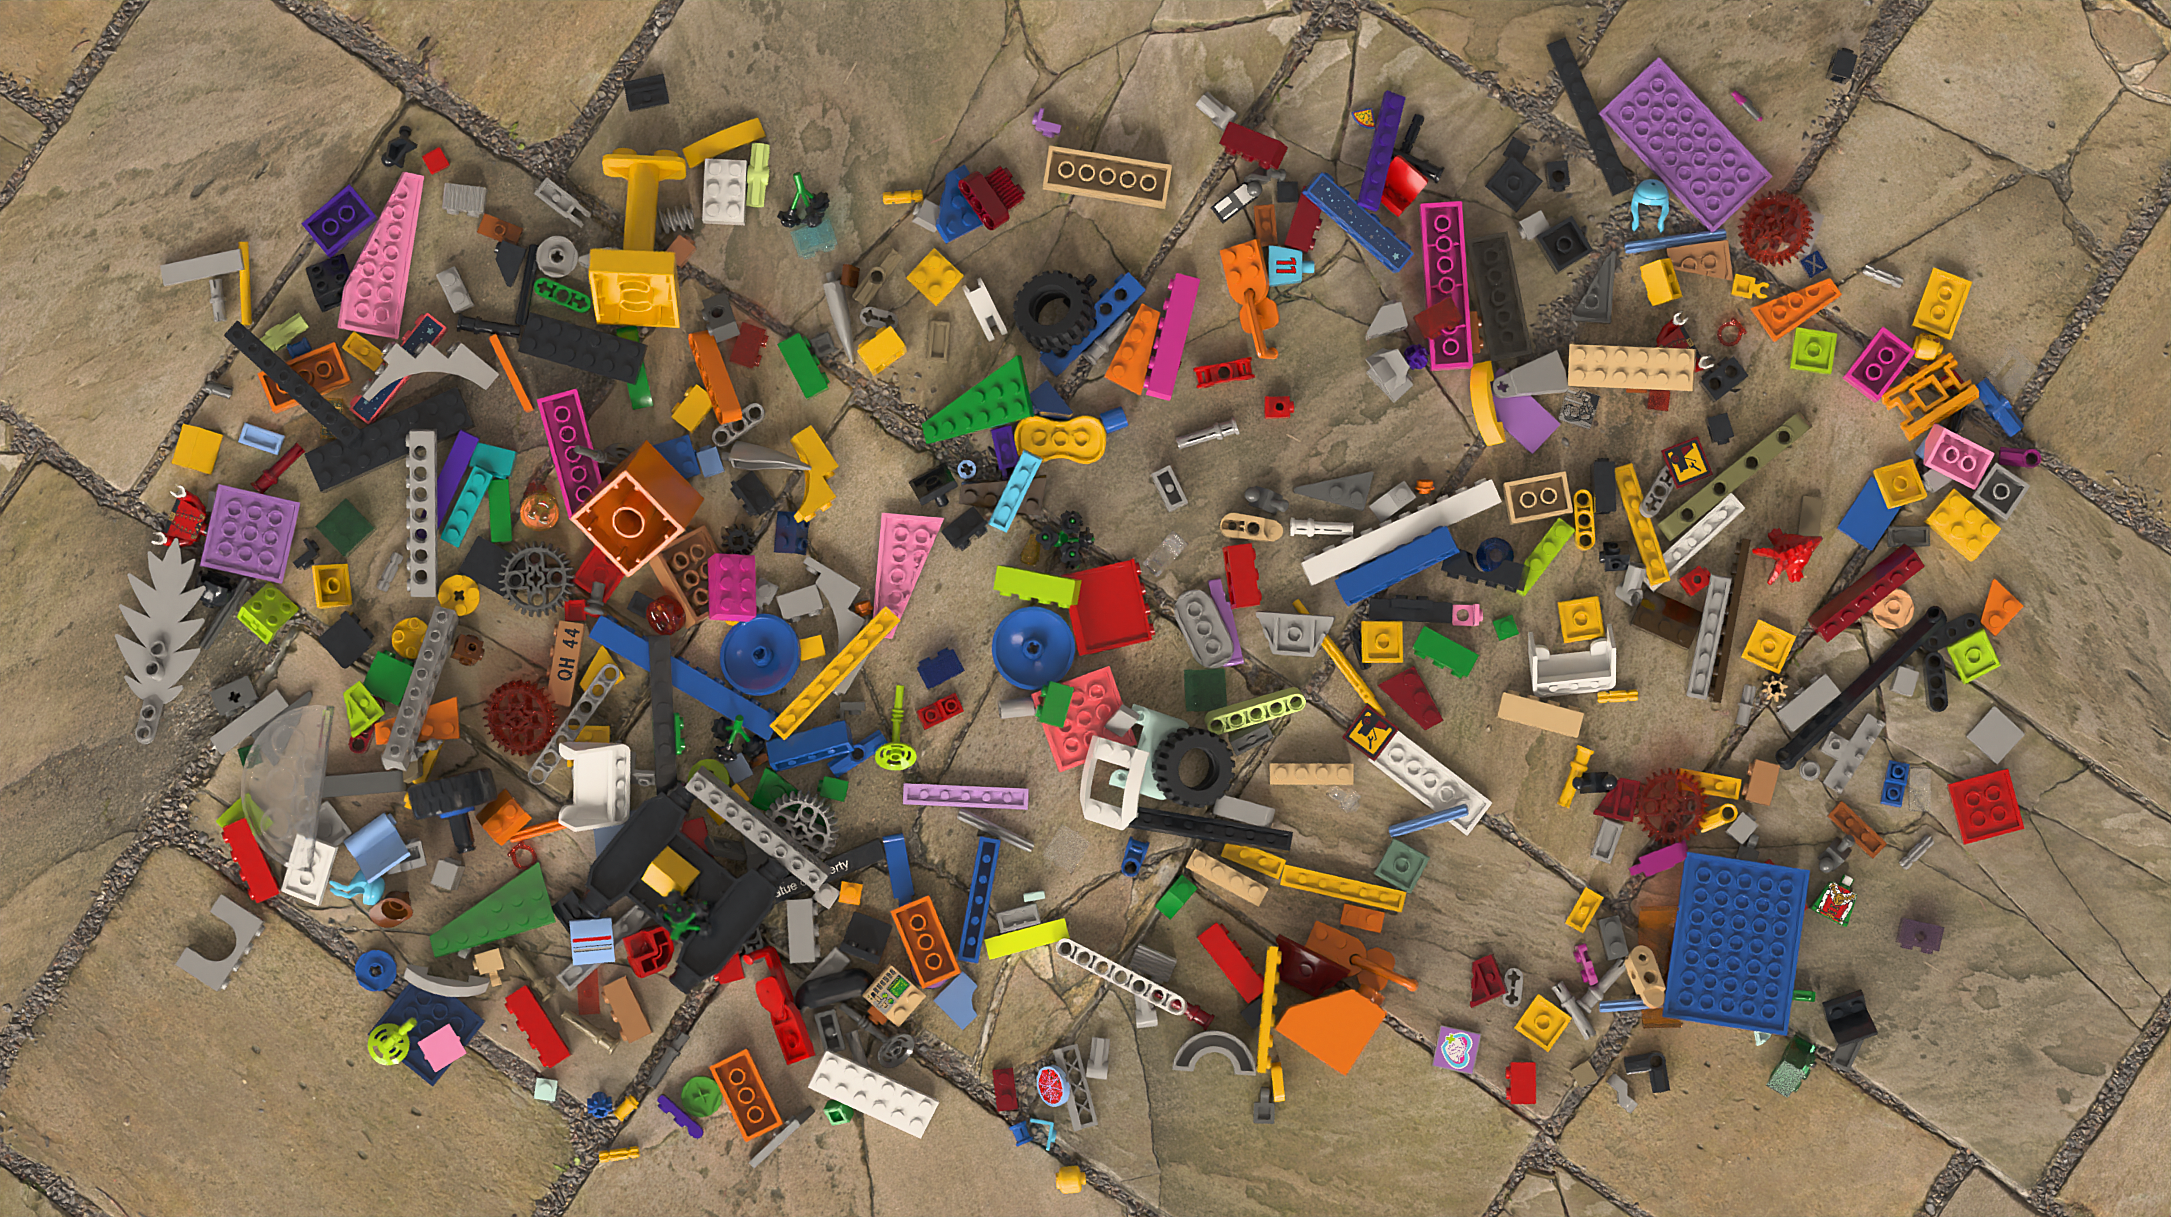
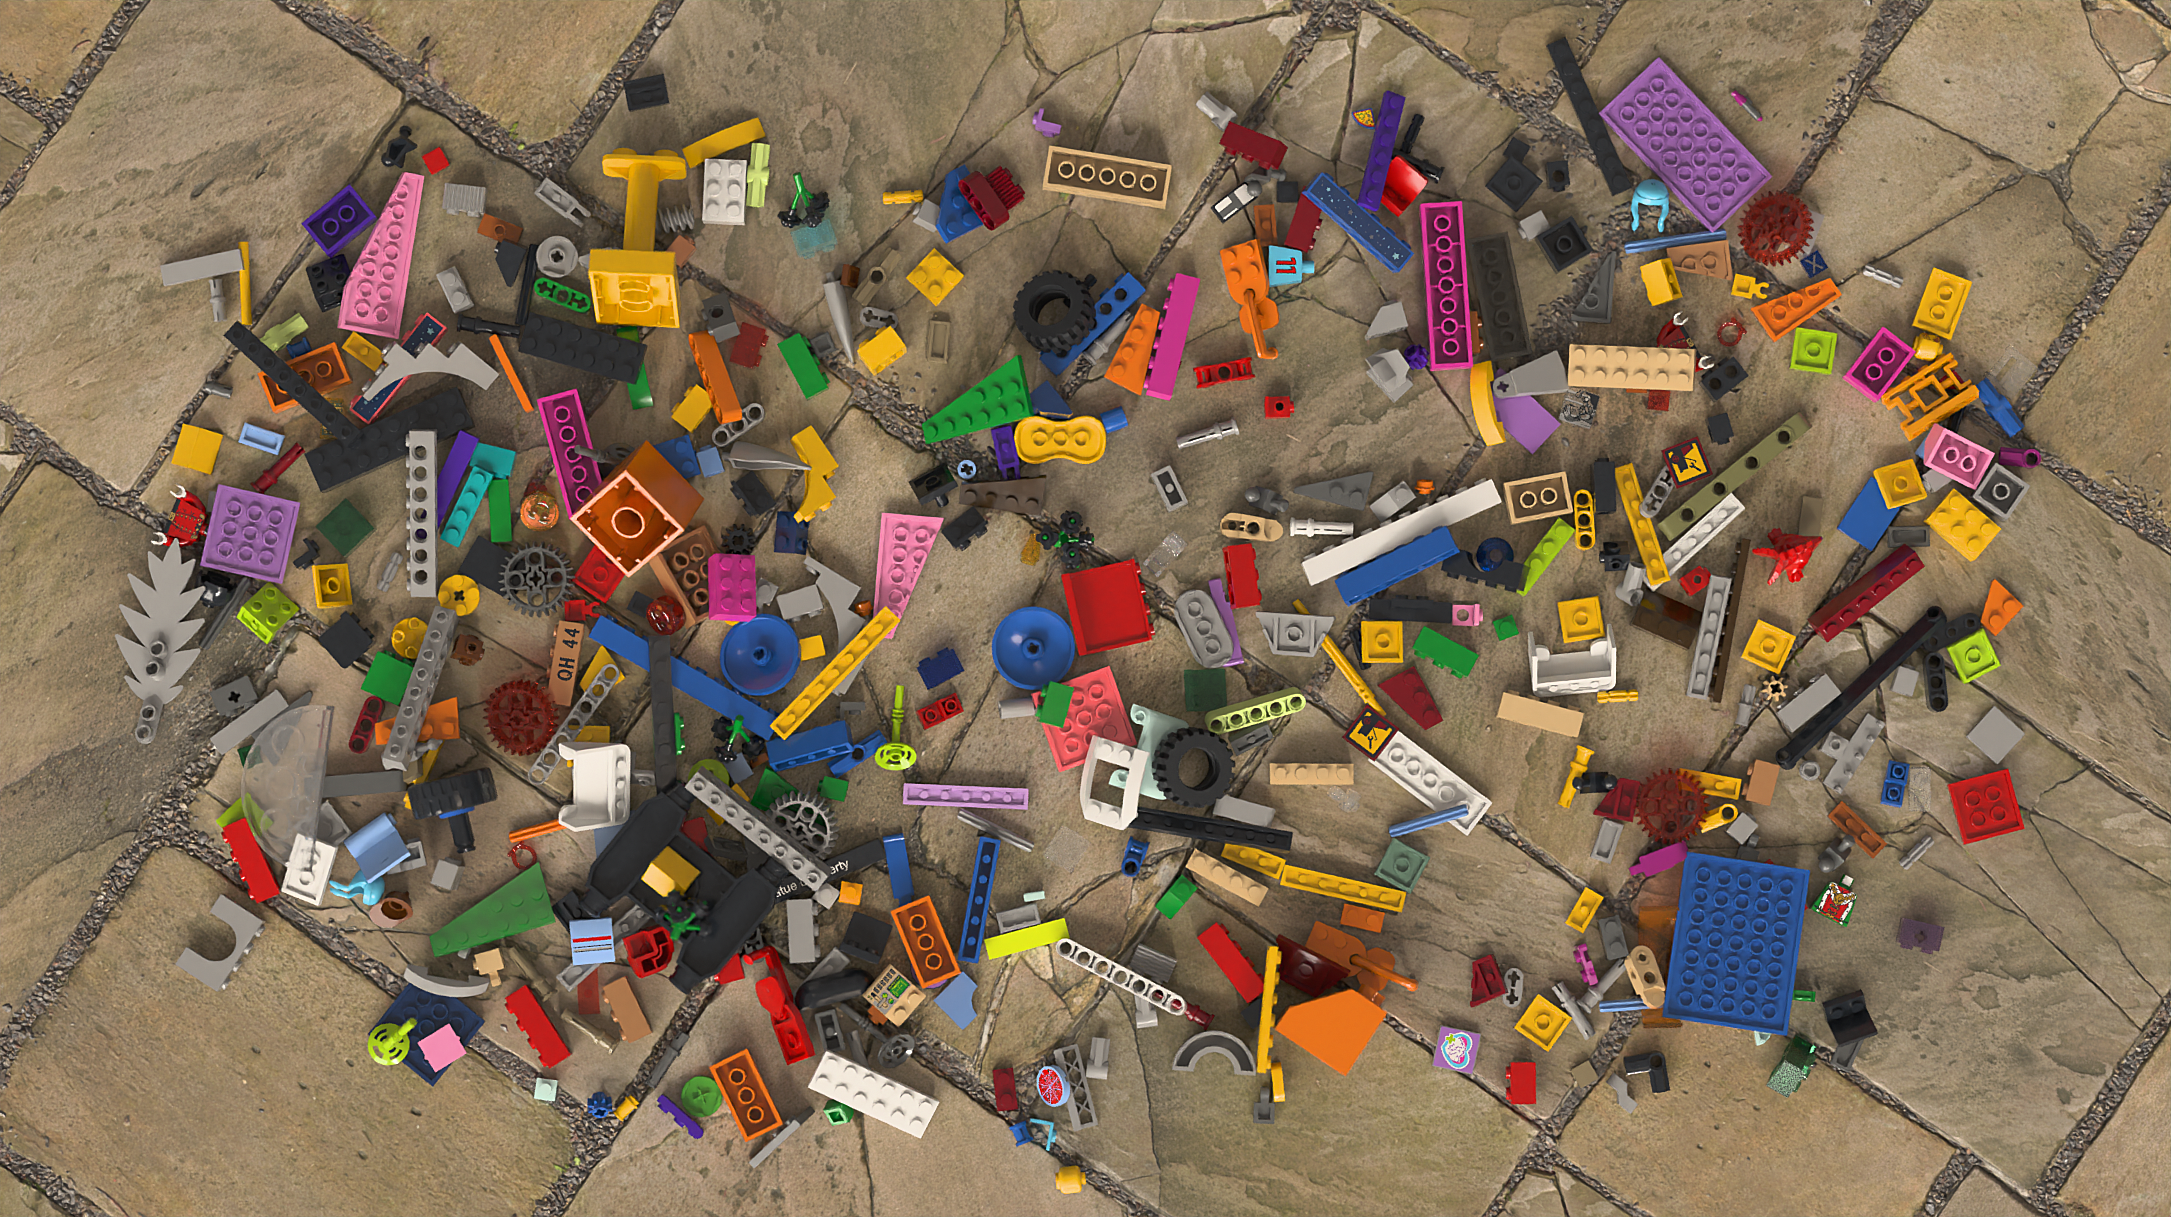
lime wing [343,680,386,738] -> none
blue plate [355,950,397,991] -> none
orange slope [475,788,532,846] -> none
dark grey pin [584,582,606,615] -> none
yellow axle [598,1146,640,1162] -> none
white piece [962,278,1008,342] -> none
medium azure tile [988,449,1043,533] -> none
lime brick [993,565,1082,608] -> none
light grey tile [1104,704,1140,737] -> none
clear red brick [1413,296,1462,340] -> none
black brick [1825,48,1858,85] -> none
light nougat tile [1872,588,1914,629] -> none

